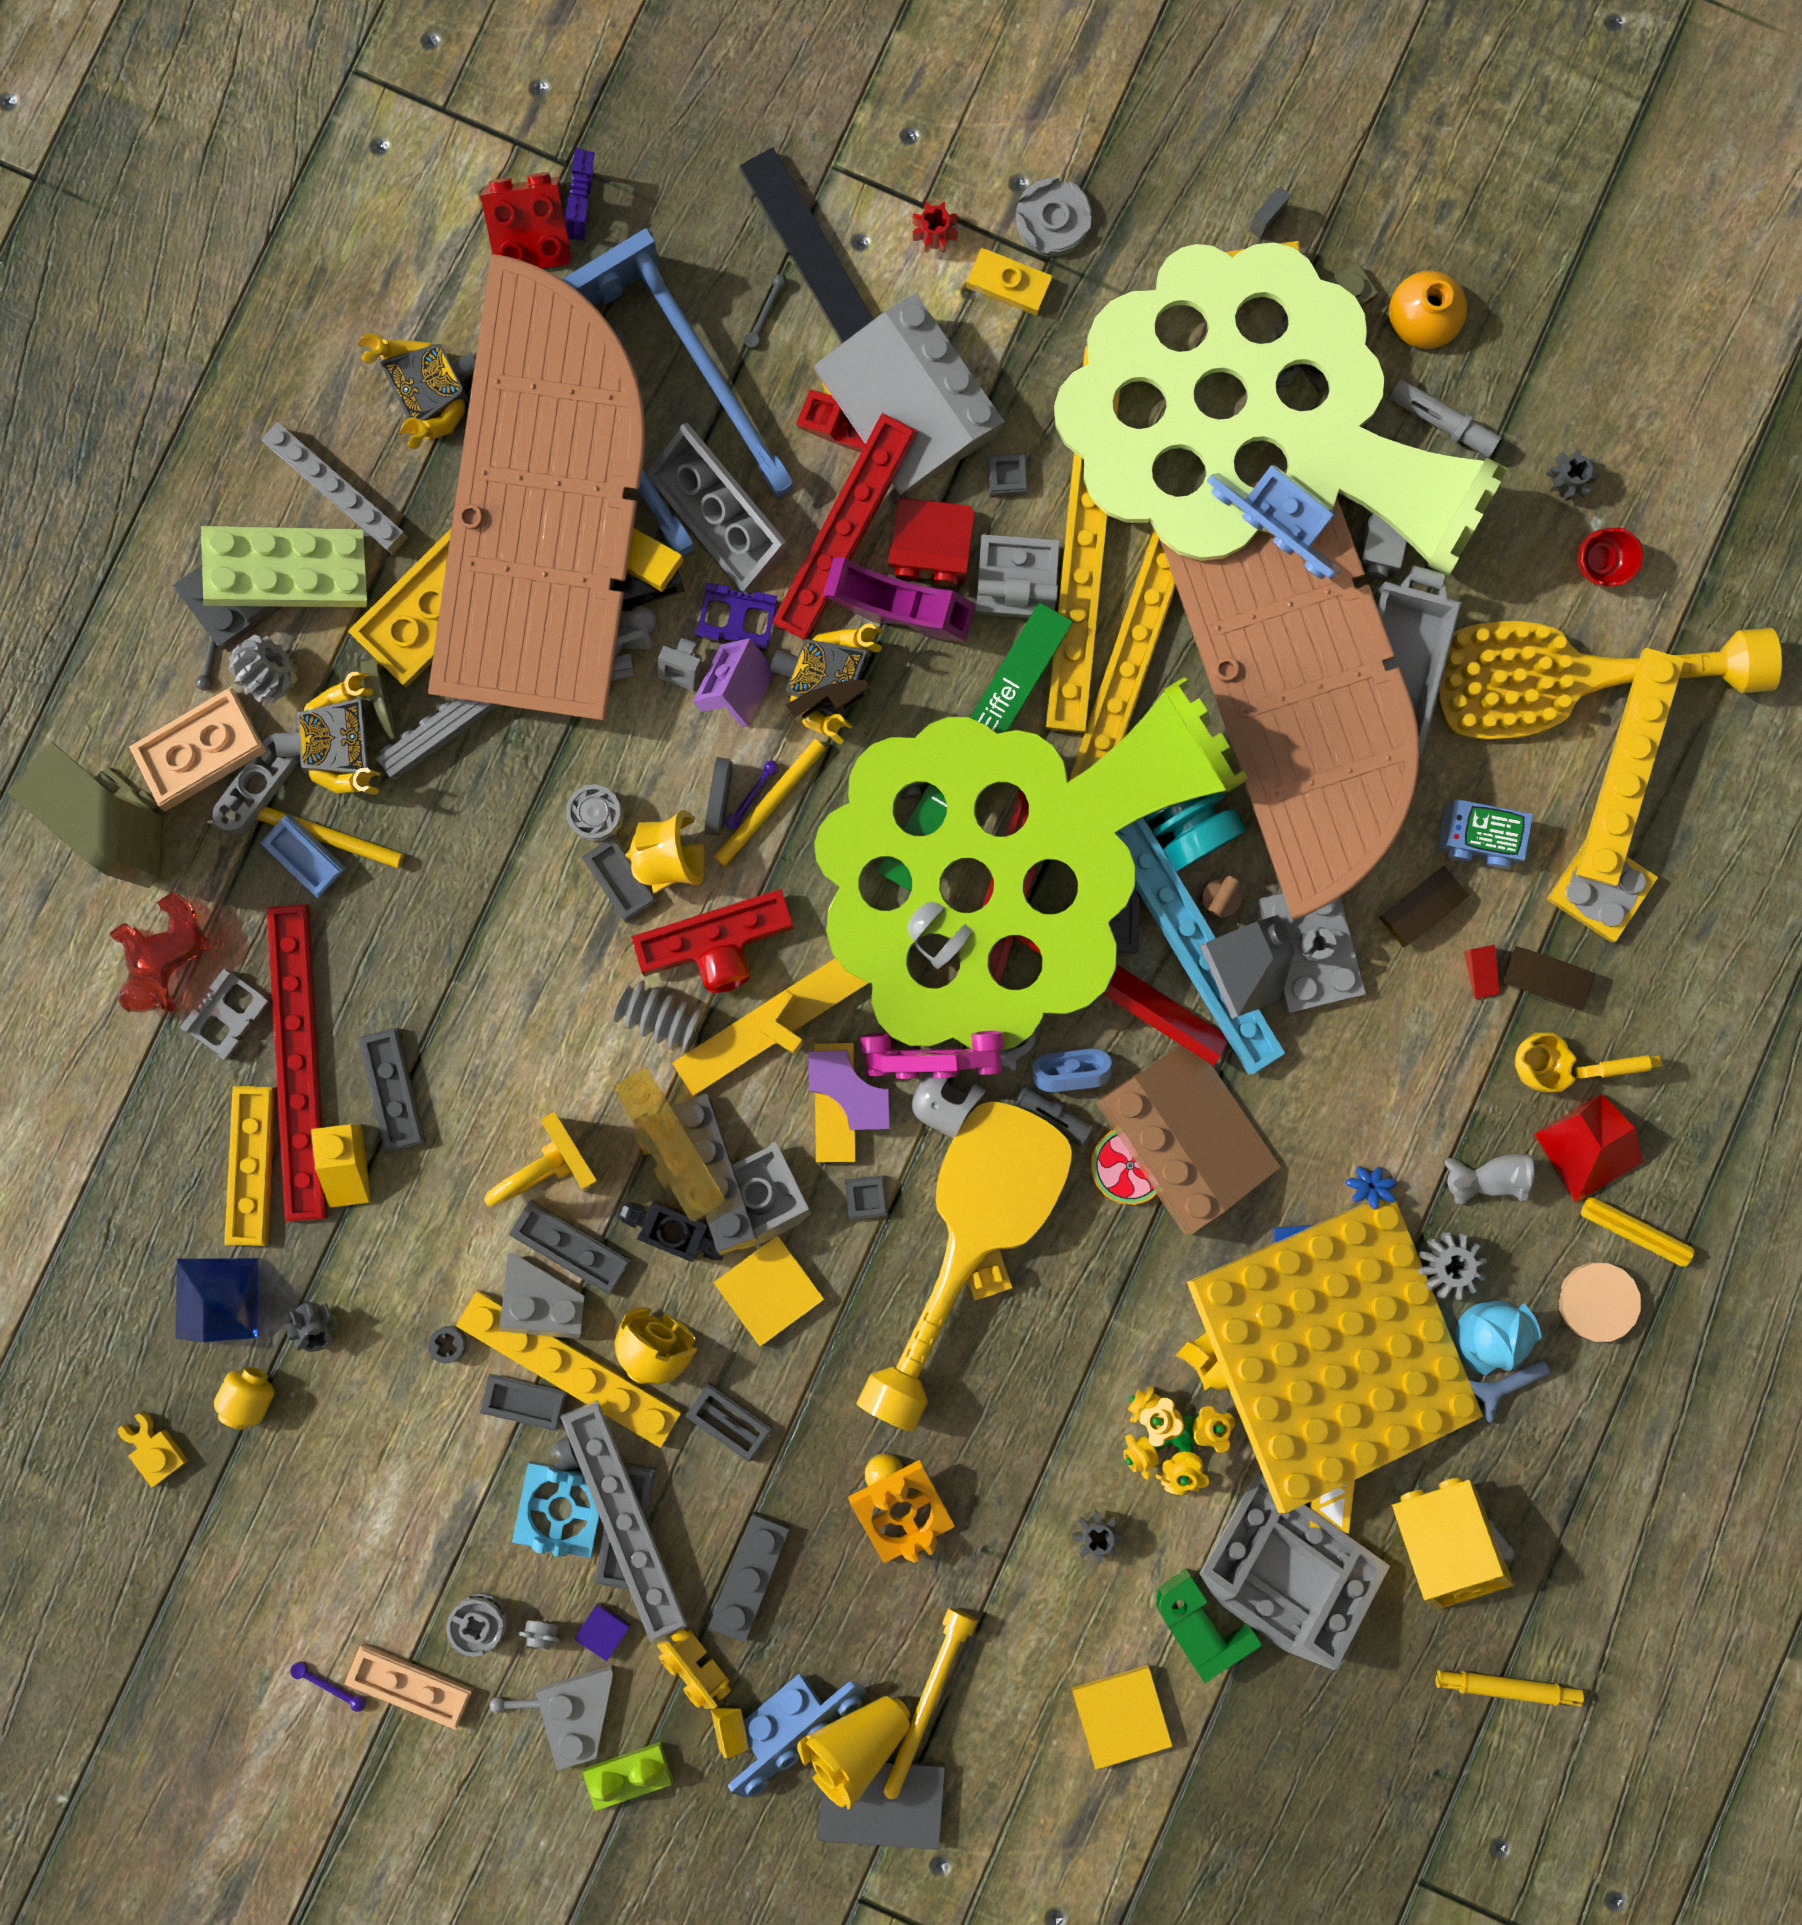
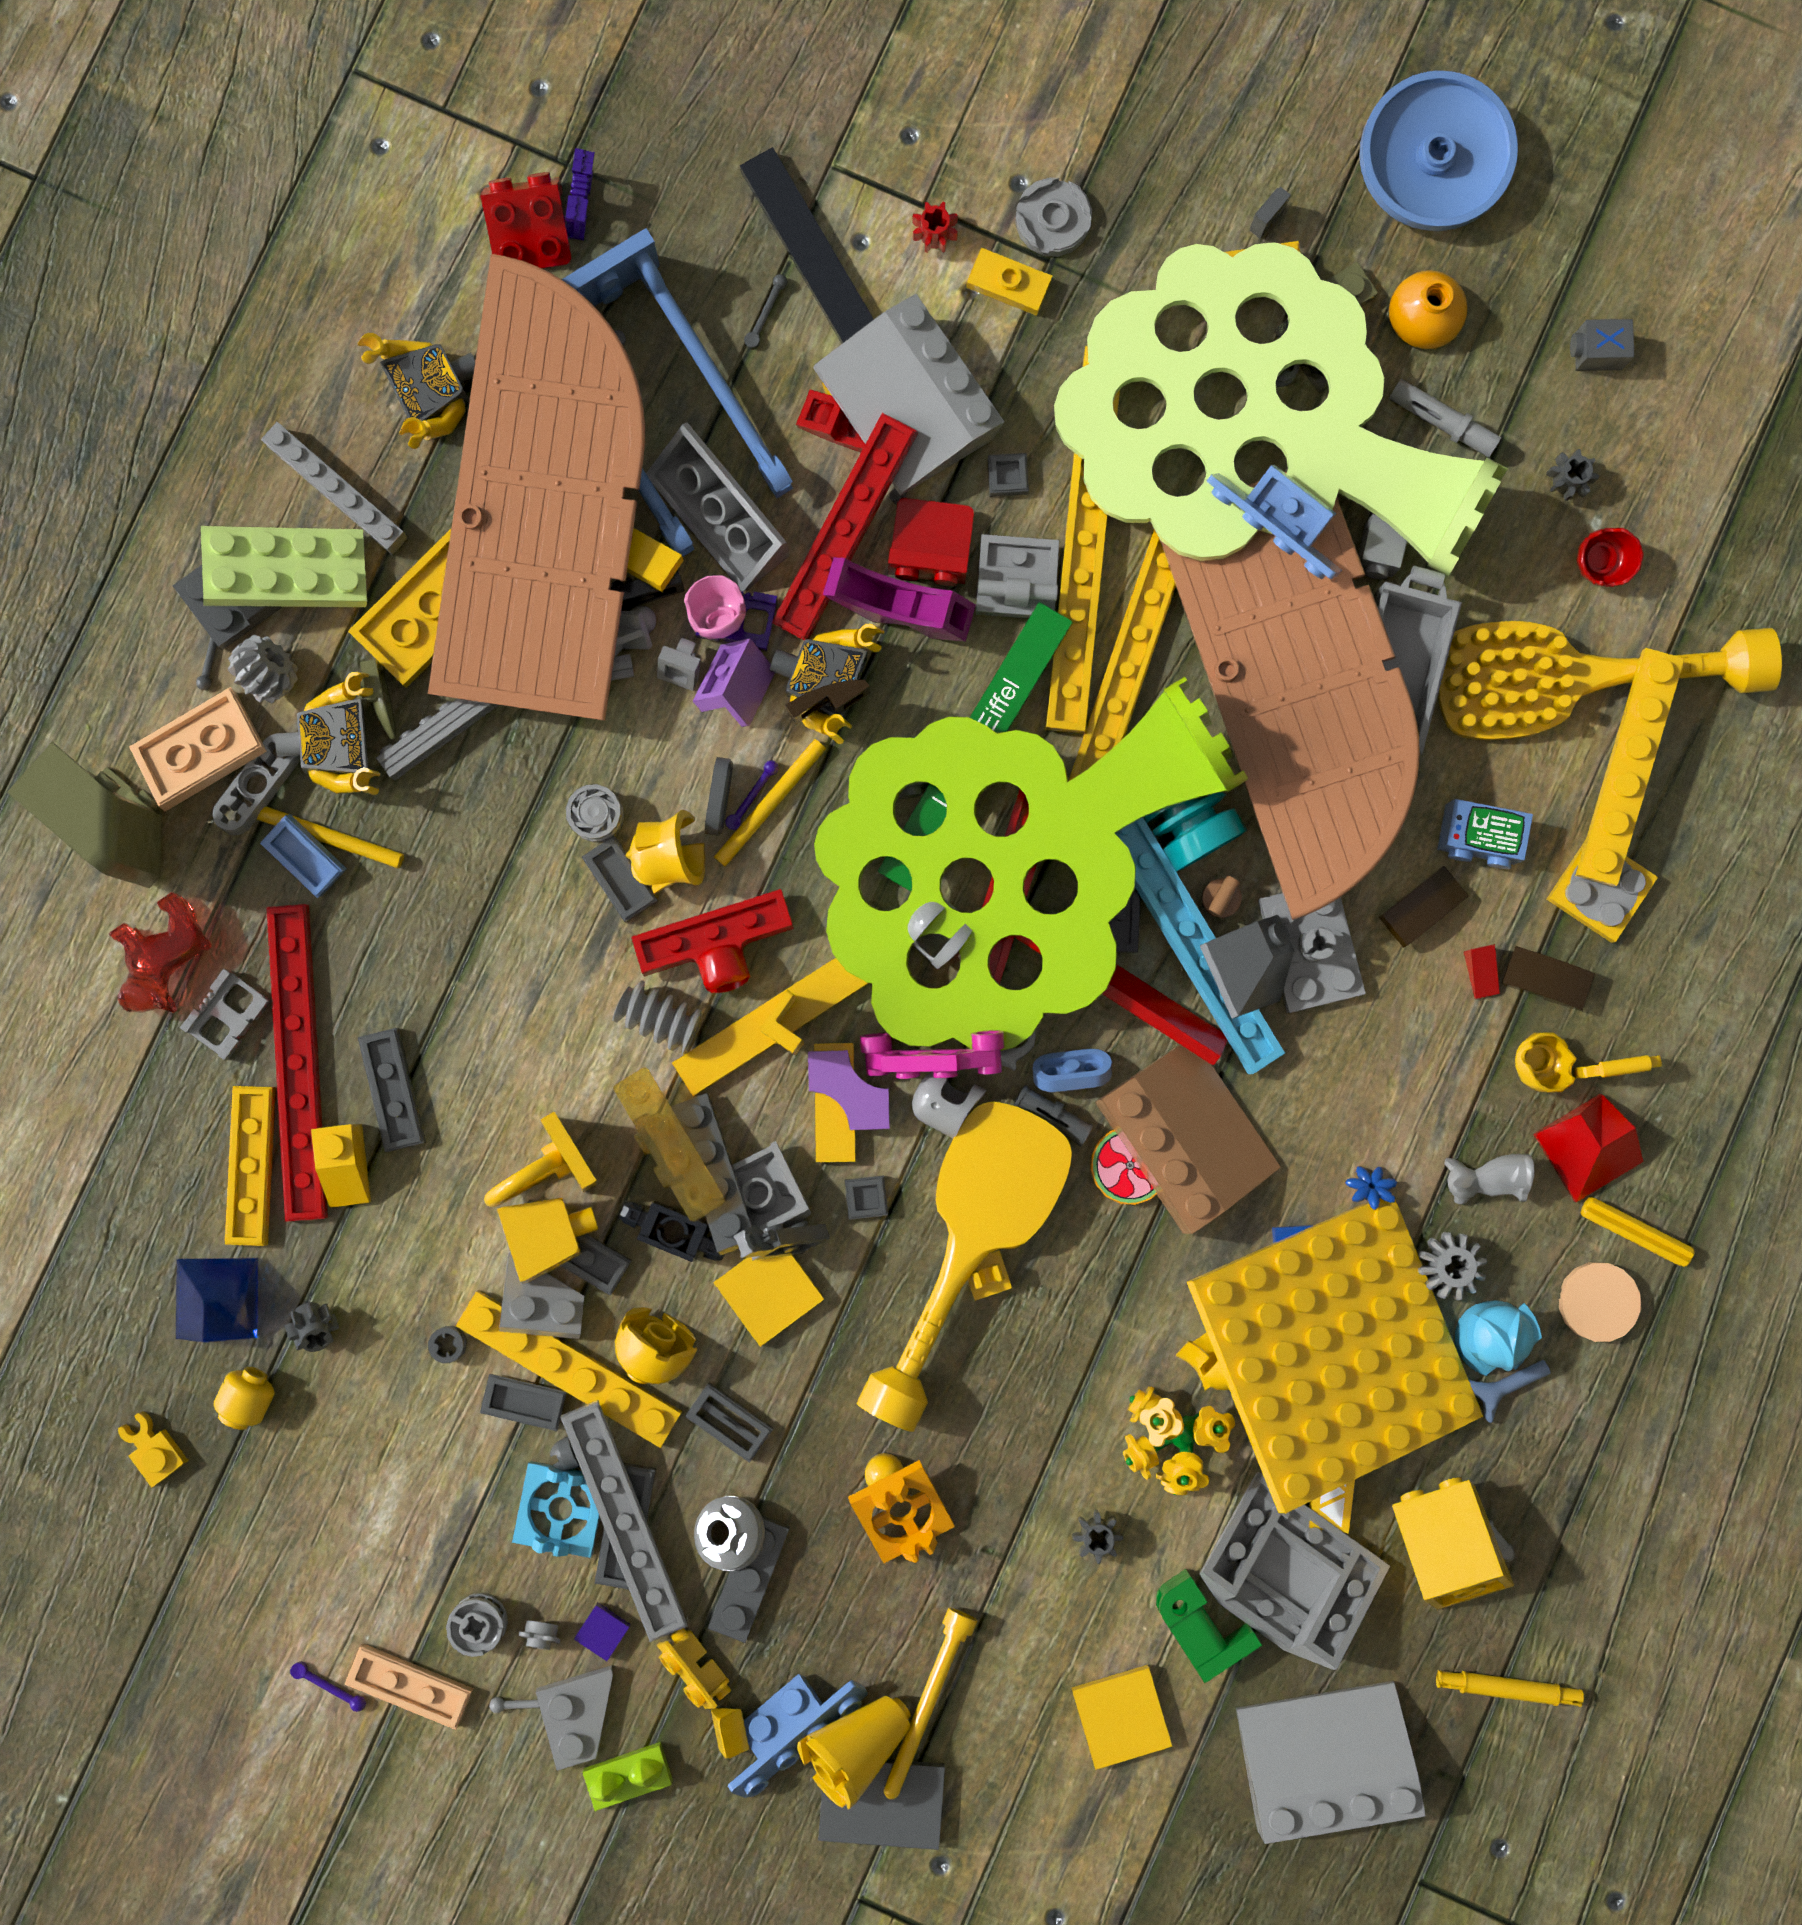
none -> yellow torso [497,1198,599,1284]
none -> bright pink hair [684,575,746,639]
none -> light grey piece [694,1496,765,1571]
none -> dark grey hinge [733,1221,830,1261]
none -> light grey slope [1236,1681,1426,1844]
none -> medium blue dish [1360,71,1518,231]
none -> dark grey brick [1570,319,1634,371]

